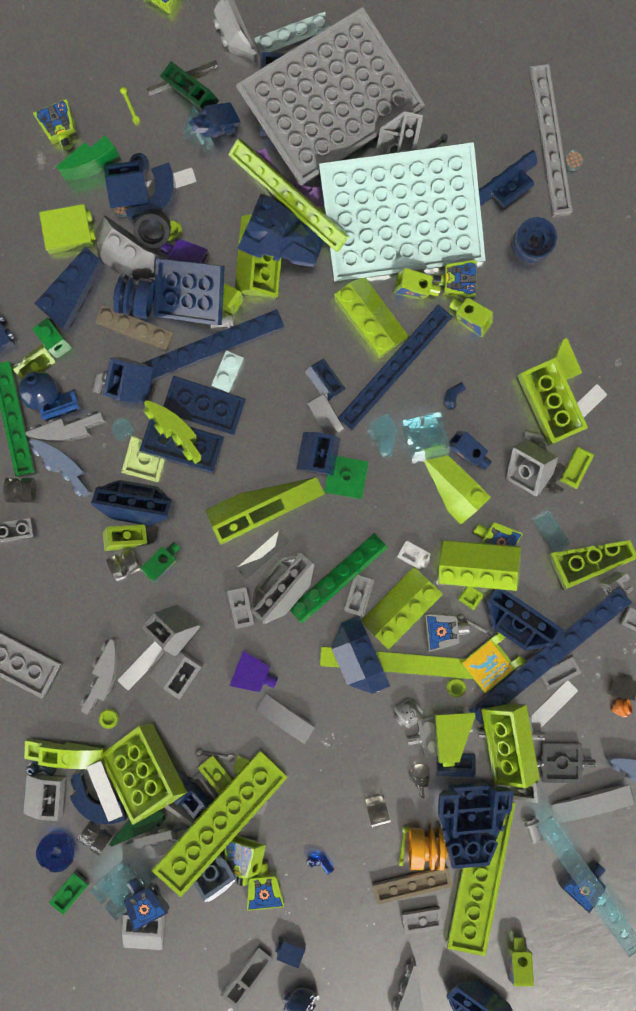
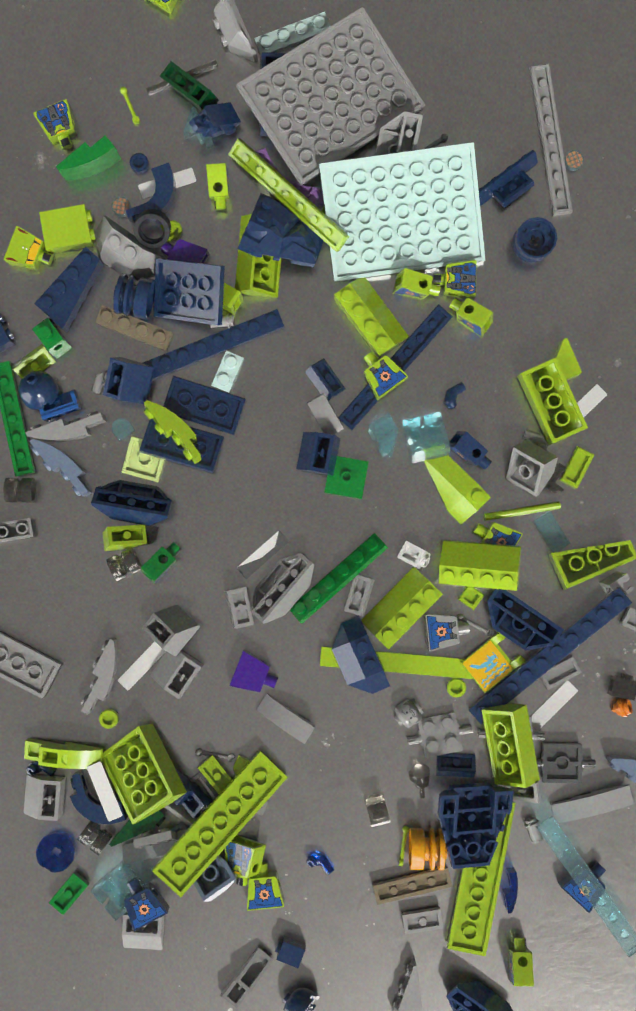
dark blue slope [104,160,149,208] -> none
lime wedge [205,477,325,545] -> none
lime slope [435,712,475,767] -> none
none -> lime torso [3,226,54,270]
none -> lime torso [206,163,230,210]
none -> torso [363,351,408,400]
none -> lime bar [484,501,561,521]
none -> clear blue slope [502,867,518,914]

